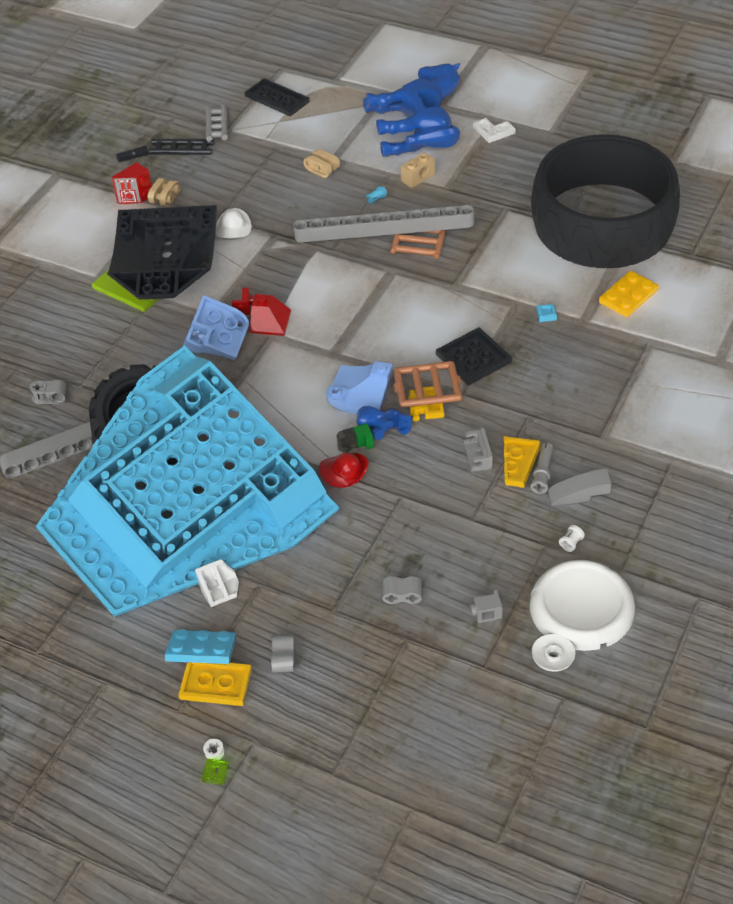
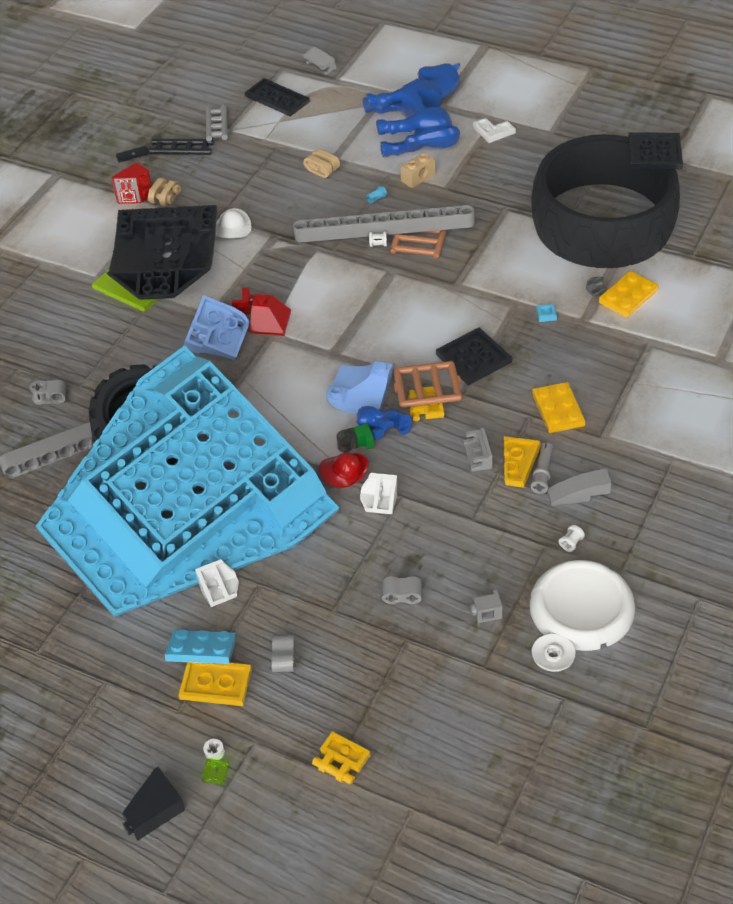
none -> black slope [122,767,185,841]
none -> light grey hinge [303,46,337,75]
none -> yellow plate [312,731,371,785]
none -> white slope [360,473,397,515]
none -> white bush [369,232,387,247]
none -> yellow plate [532,382,585,433]
none -> dark grey arm [586,277,608,296]
none -> black plate [628,132,683,170]

